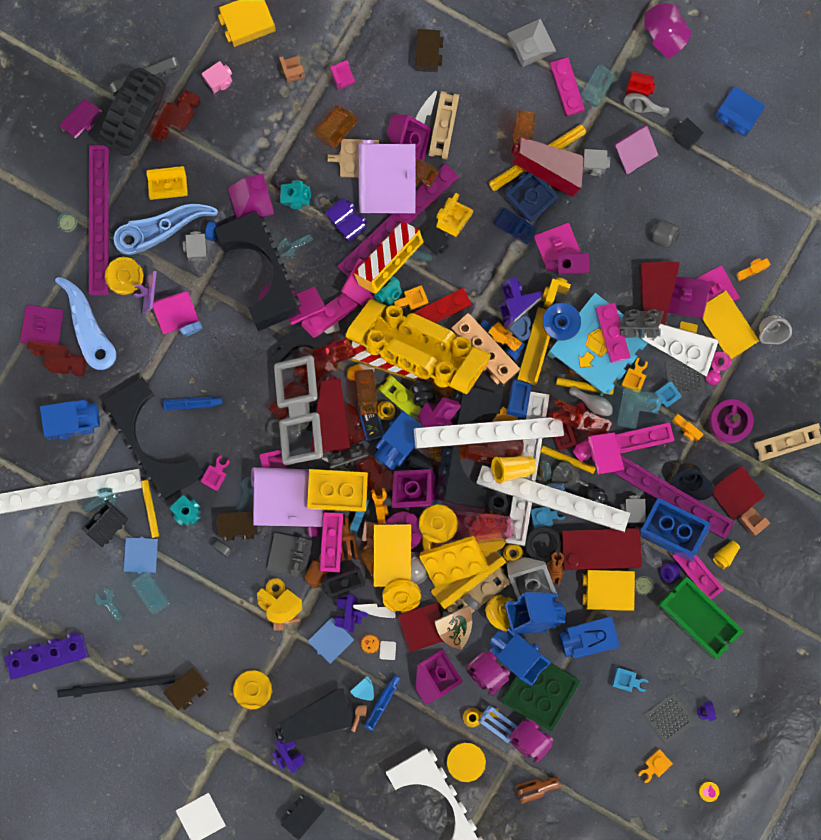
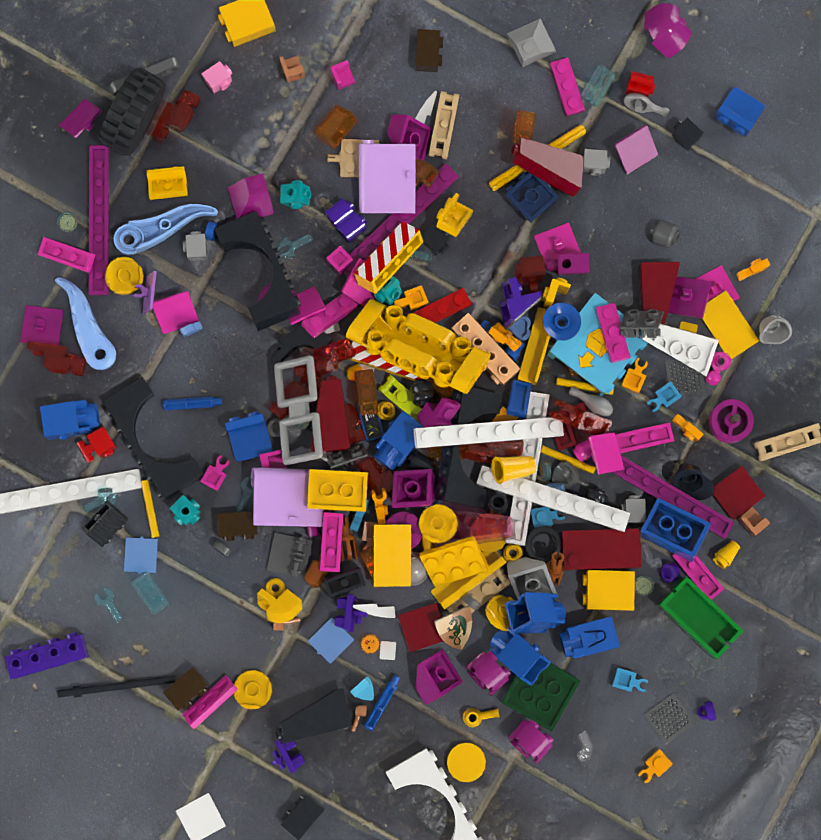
yellow tile [382,580,421,613] -> none
medium blue tile [478,705,517,743] -> none
clear blue slope [493,208,537,245] -> none
dark orange arm [515,776,561,804] -> none
clear light blue plate [617,387,662,429] -> none
yellow tile [699,782,719,802] -> none
none -> dark pink plate [38,237,95,273]
none -> red brick [76,426,117,464]
none -> dark pink plate [182,675,238,729]
none -> blue bracket [225,412,273,462]
none -> dark pink panel [326,246,353,276]
none -> clear red brick [515,255,545,294]
none -> clear arm [577,731,593,762]

